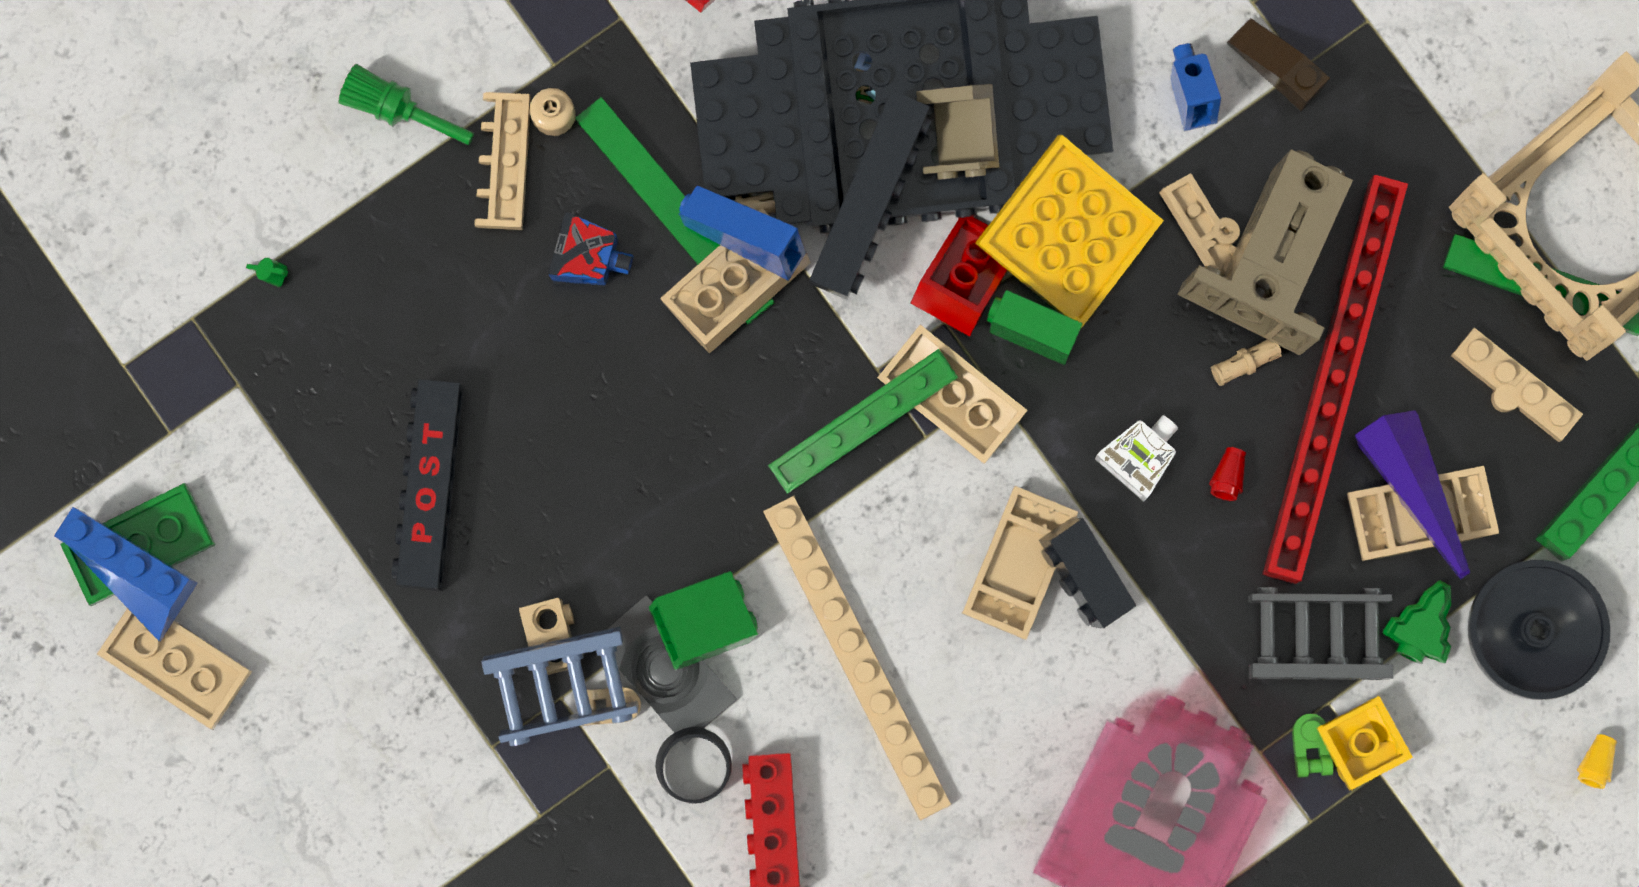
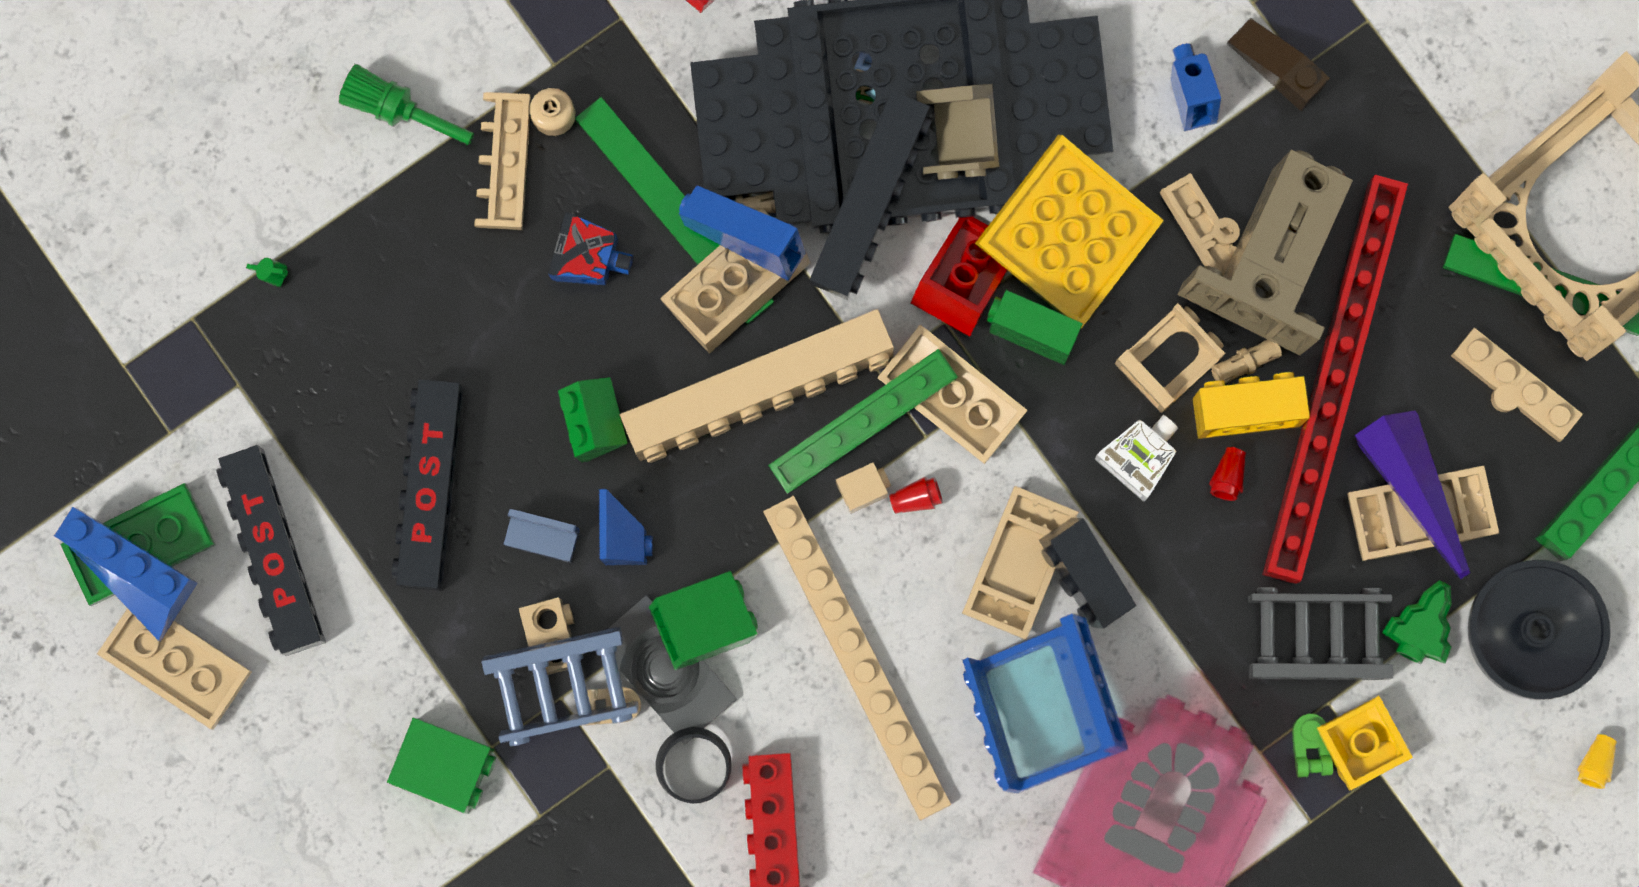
none -> black brick [216,445,326,656]
none -> green brick [387,717,496,814]
none -> sand blue panel [503,509,580,563]
none -> green slope [558,377,628,463]
none -> blue slope [599,489,653,565]
none -> tan brick [620,309,894,463]
none -> tan brick [836,462,891,514]
none -> red cone [889,476,943,514]
none -> clear light blue panel [962,614,1129,794]
none -> tan panel [1115,304,1225,414]
none -> yellow brick [1193,372,1310,439]

